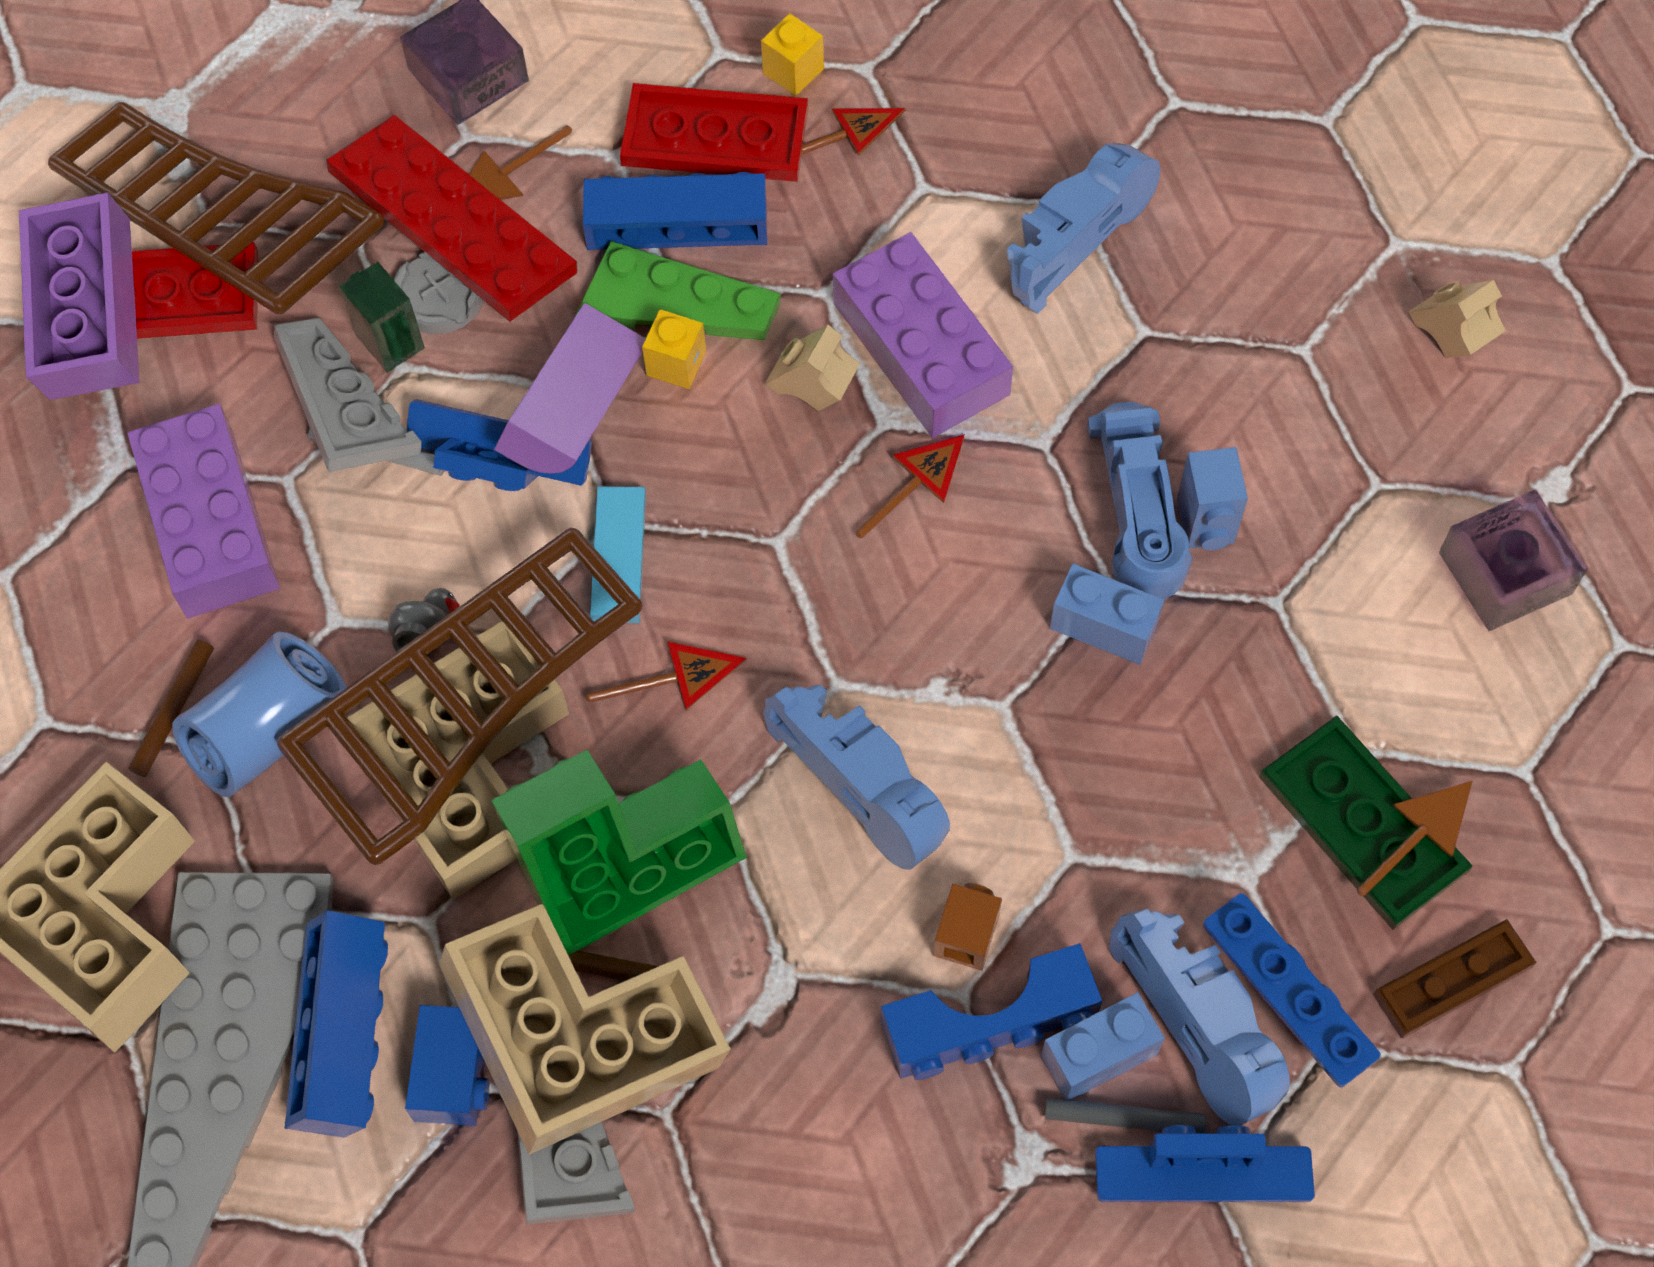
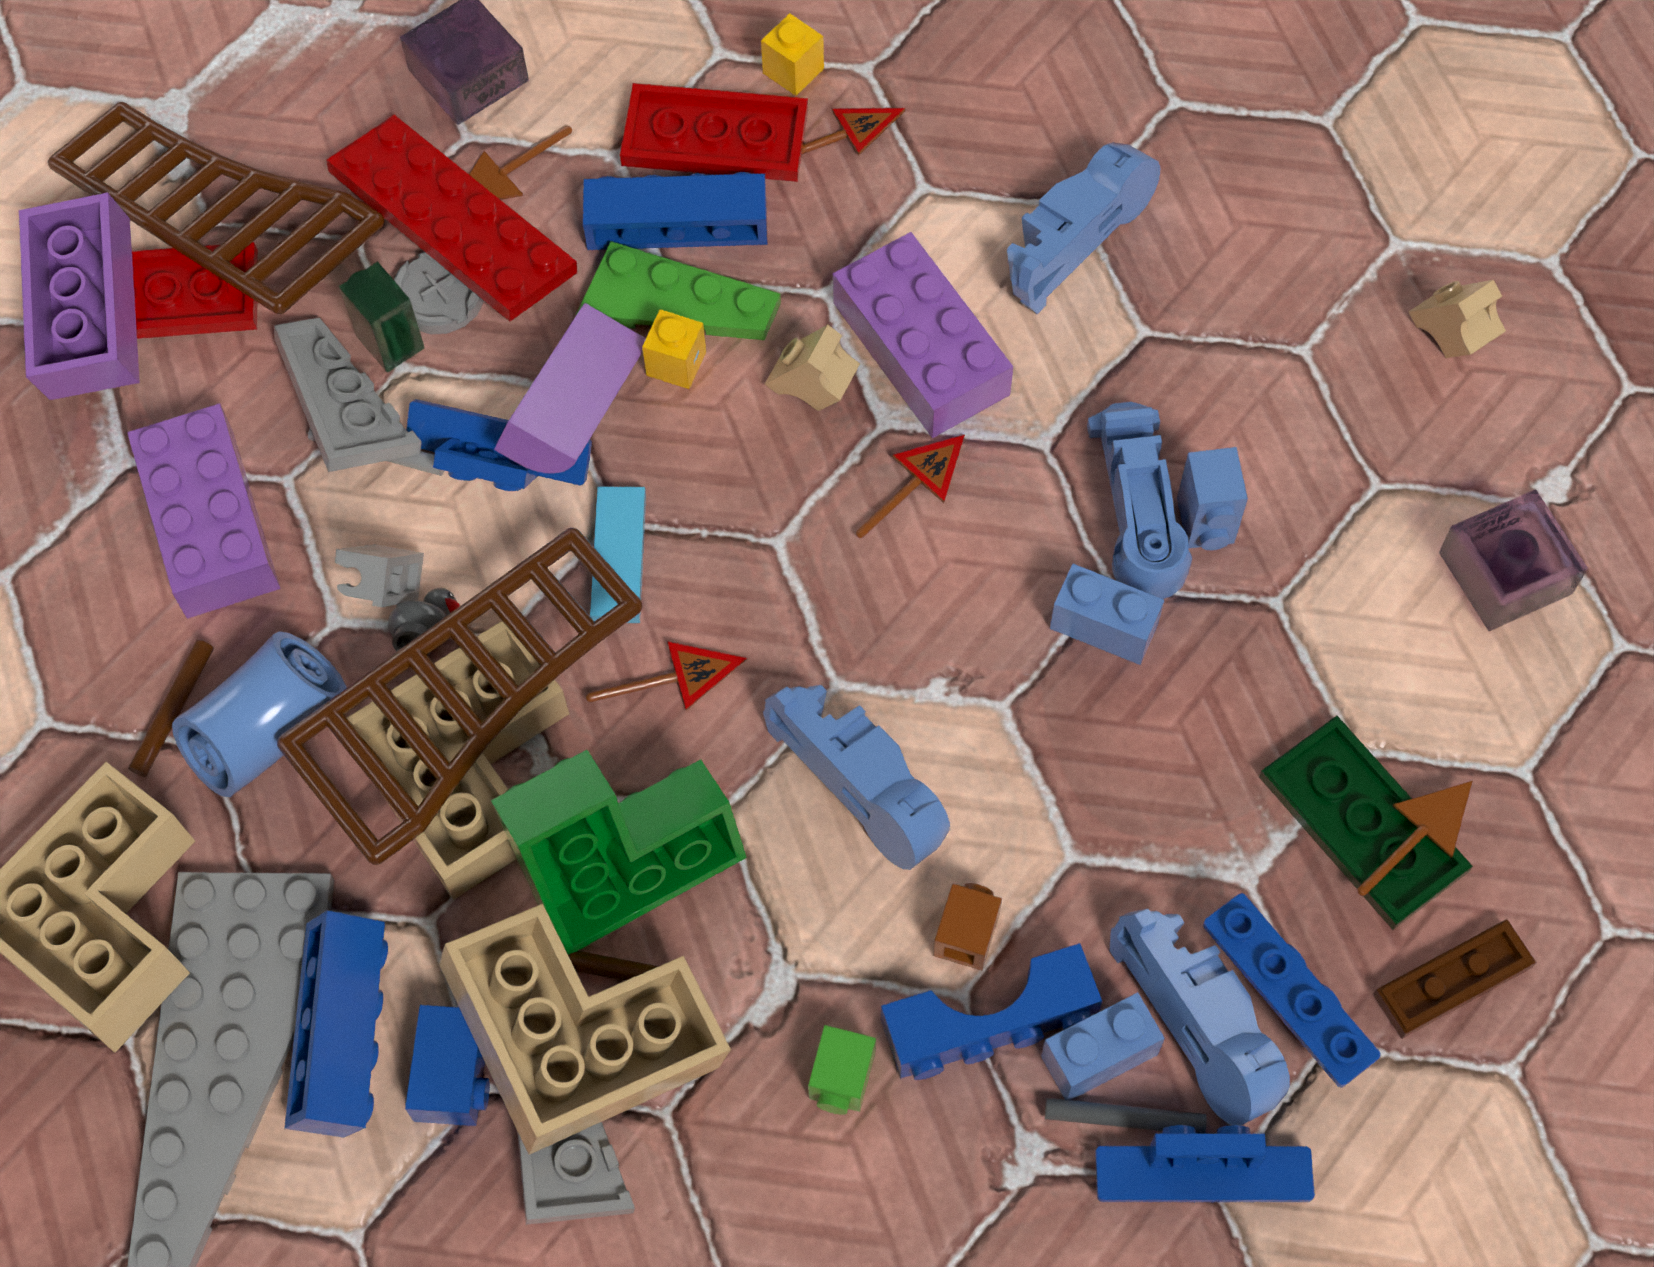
none -> light grey hinge [335,544,424,607]
none -> bright green brick [808,1025,876,1115]

